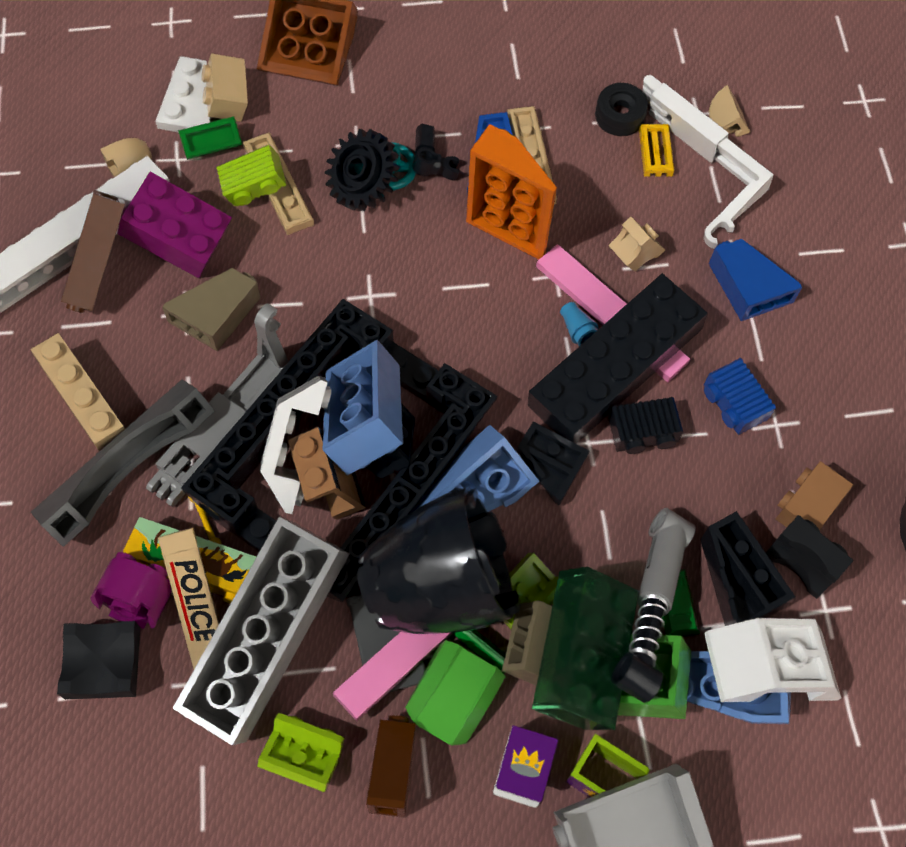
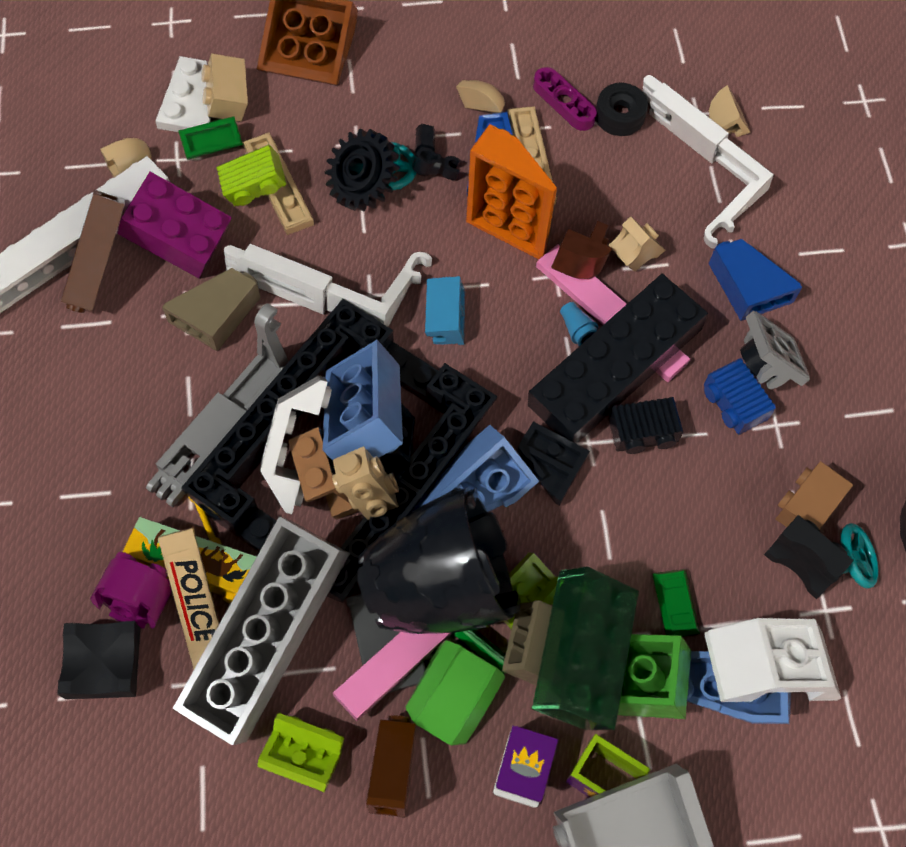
tan brick [30,333,125,451] -> none
dark grey arch [31,379,215,547] -> none
piece [611,508,695,703] -> none
yellow tile [639,124,674,177] -> none
black wedge [700,511,796,626] -> none
none -> white hinge [224,244,432,327]
none -> tan brick [332,446,399,519]
none -> dark azure hinge [425,276,465,345]
none -> tan brick [456,80,505,113]
none -> magenta beam [533,67,597,131]
none -> copper brick [551,220,612,279]
none -> light grey piece [740,311,810,390]
none -> teal piece [841,523,879,589]

